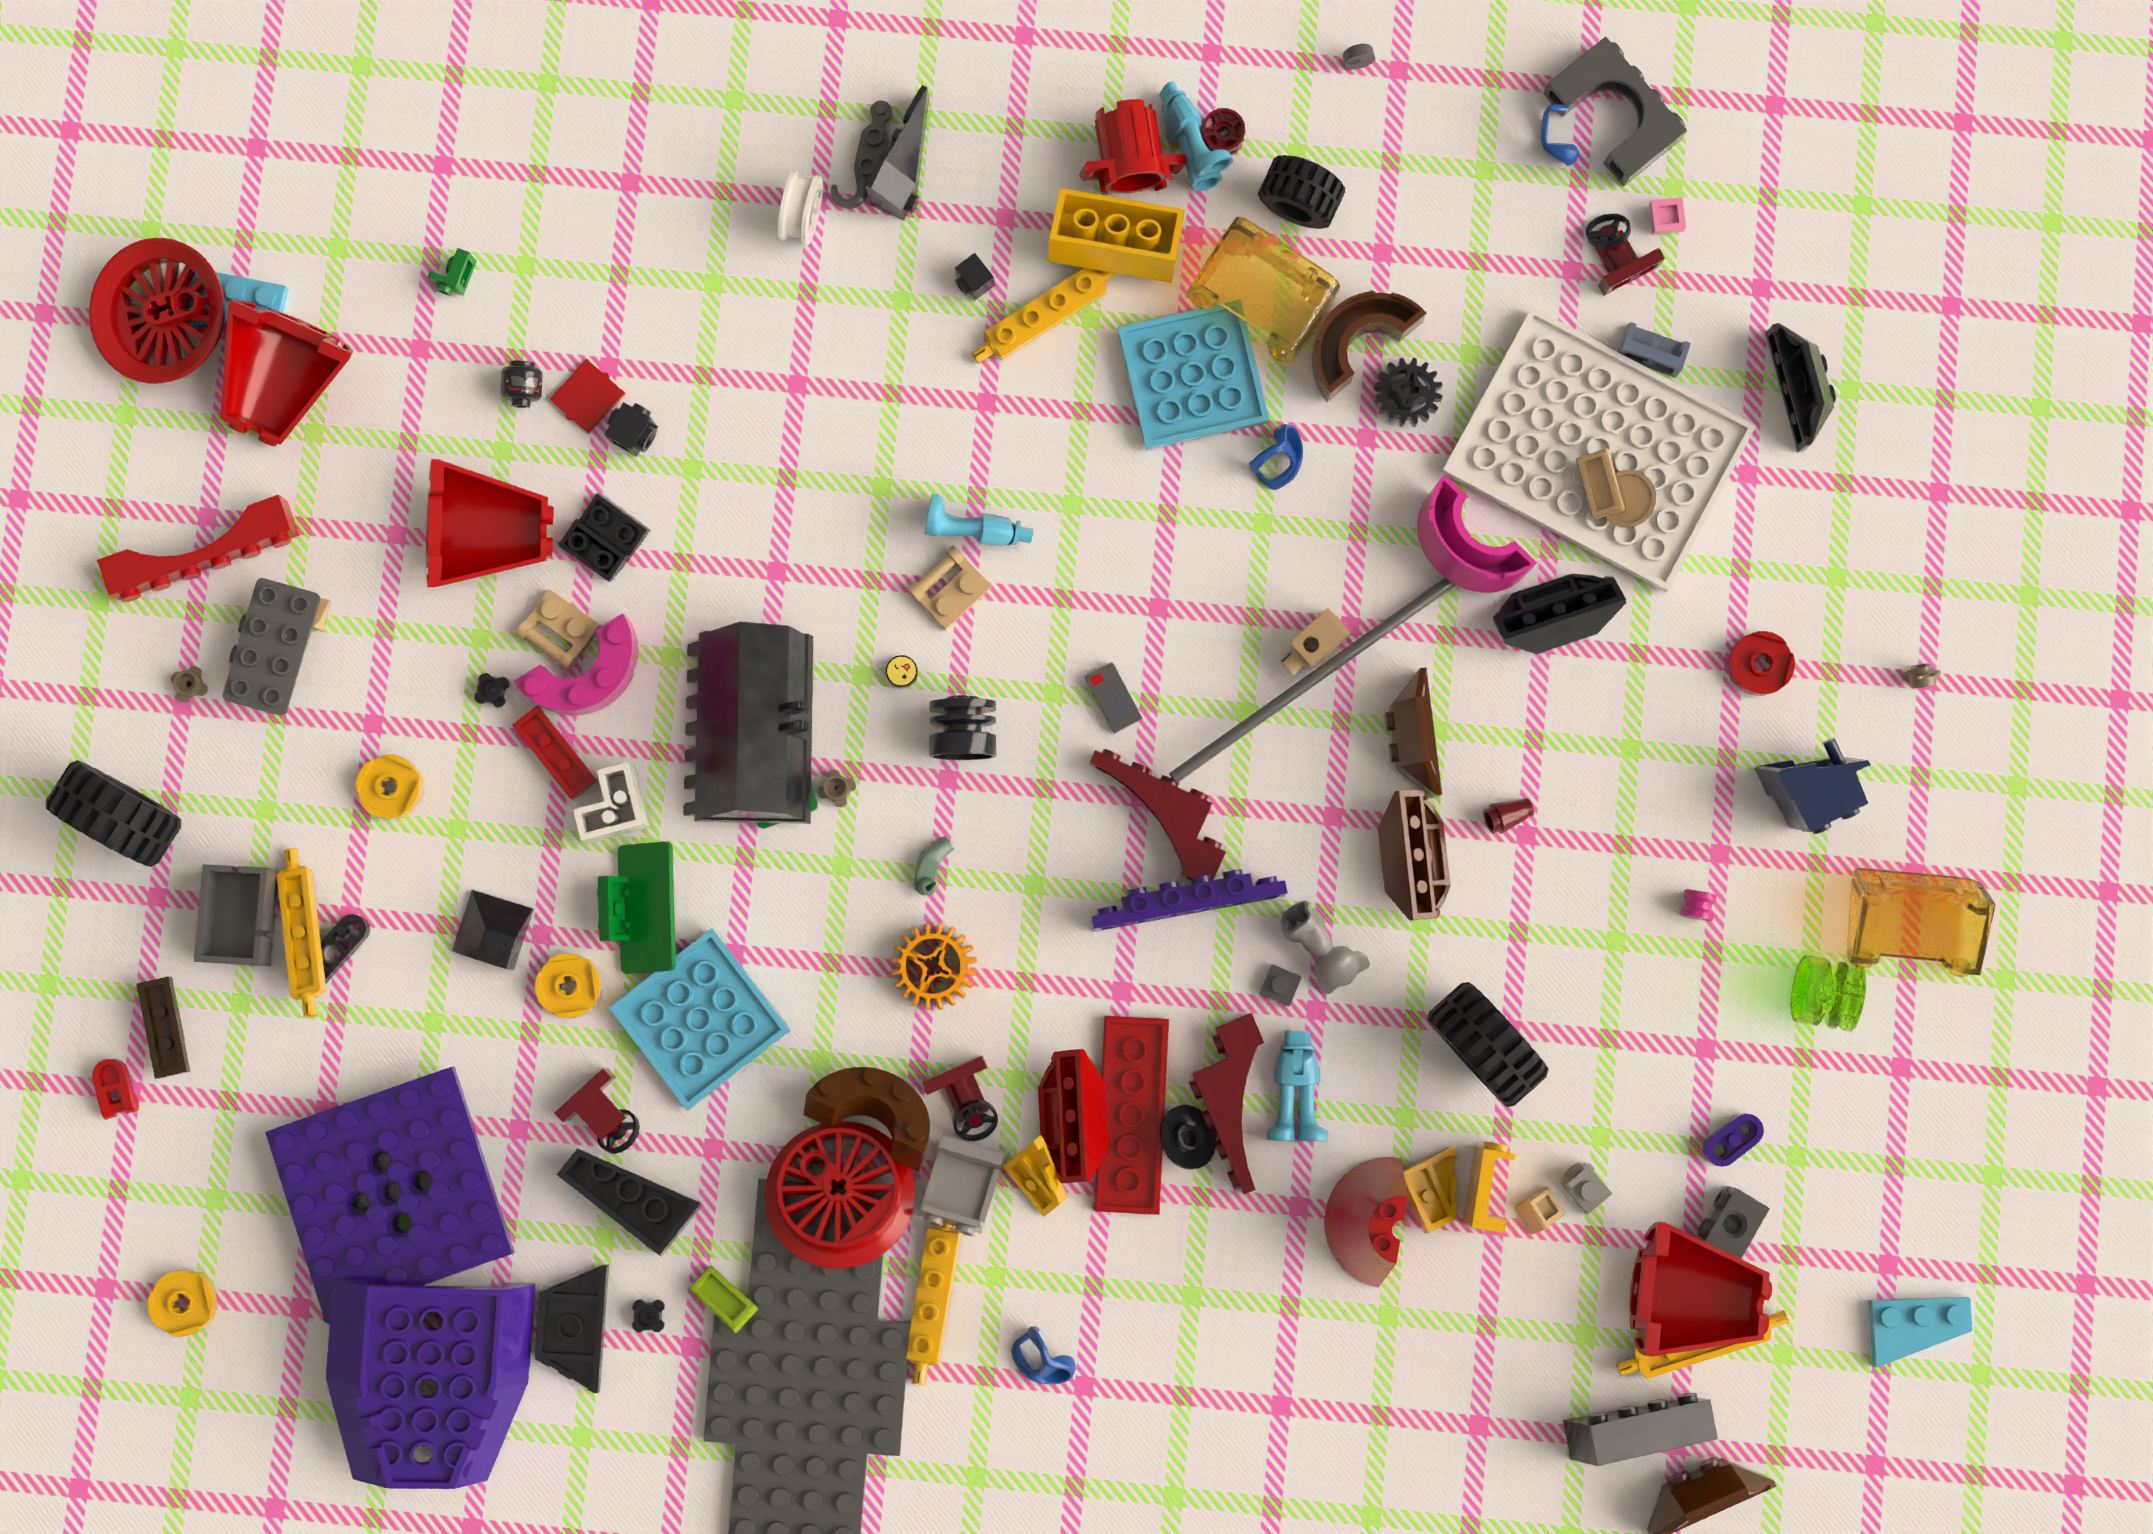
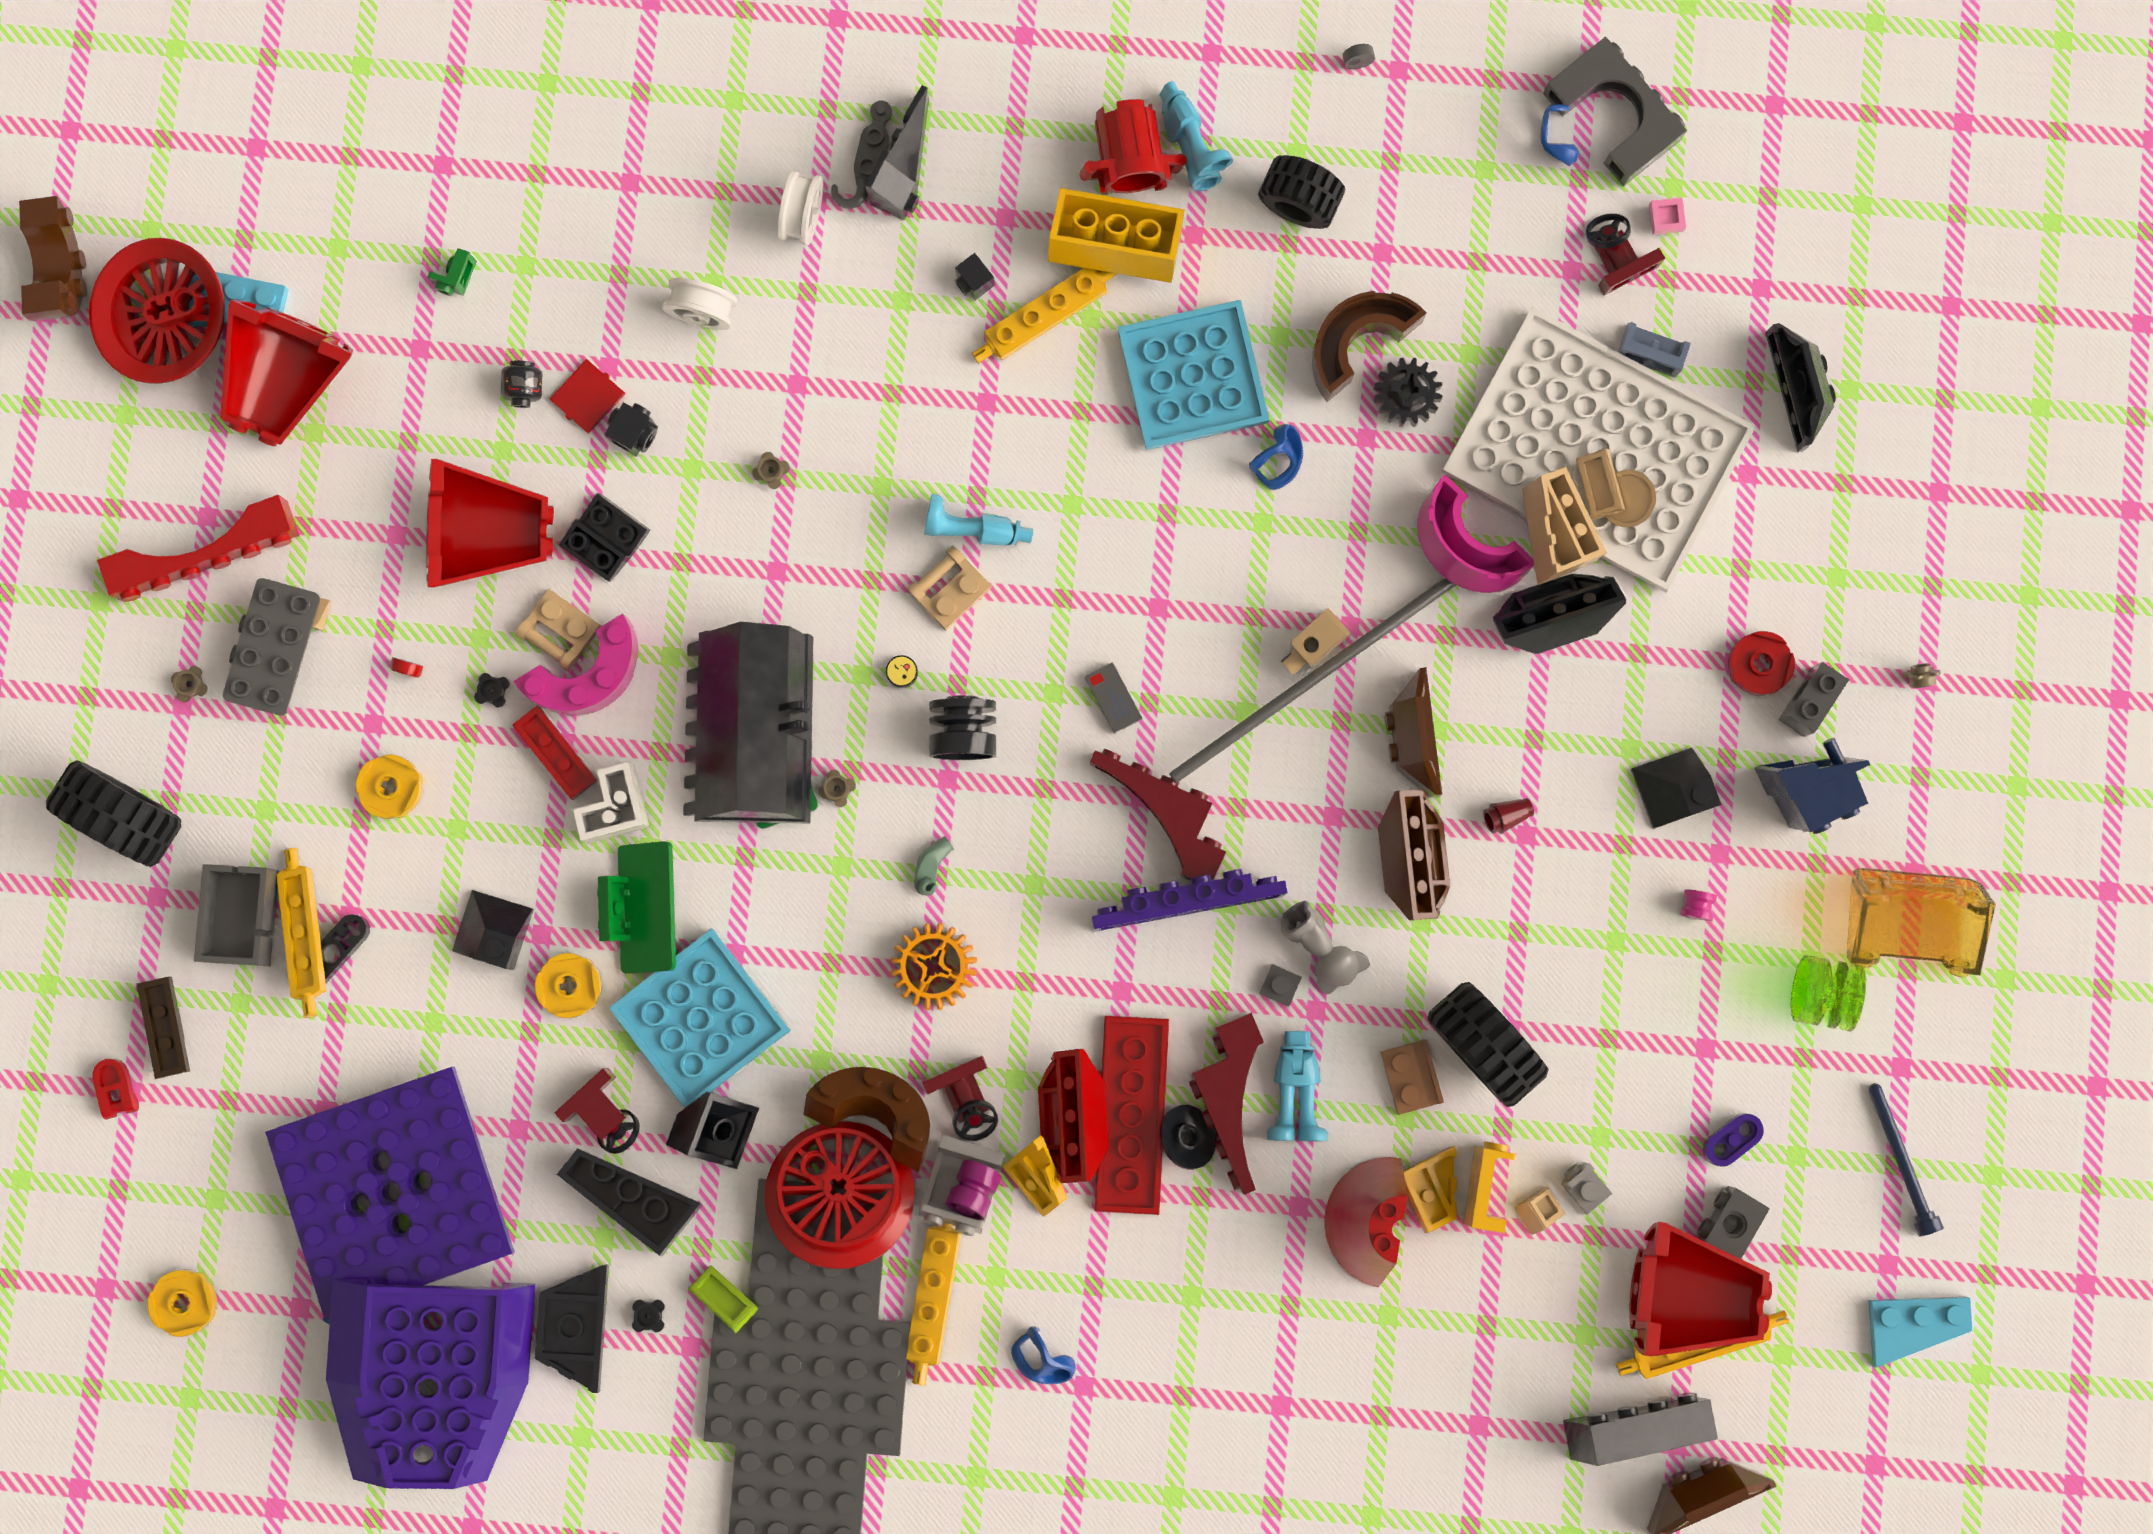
clear yellow windscreen [1186,217,1340,365] -> none
dark red wheel [1201,108,1245,155] -> none
none -> reddish brown brick [19,196,87,321]
none -> red tile [389,657,424,678]
none -> white wheel [662,278,737,330]
none -> black slope [666,1092,759,1169]
none -> dark tan plate [752,452,790,489]
none -> magenta wheel [945,1160,1002,1220]
none -> medium nougat plate [1380,1040,1444,1115]
none -> tan wedge [1522,467,1607,585]
none -> black slope [1631,748,1722,829]
none -> dark grey brick [1778,662,1850,737]
none -> dark blue piece [1869,1083,1944,1237]

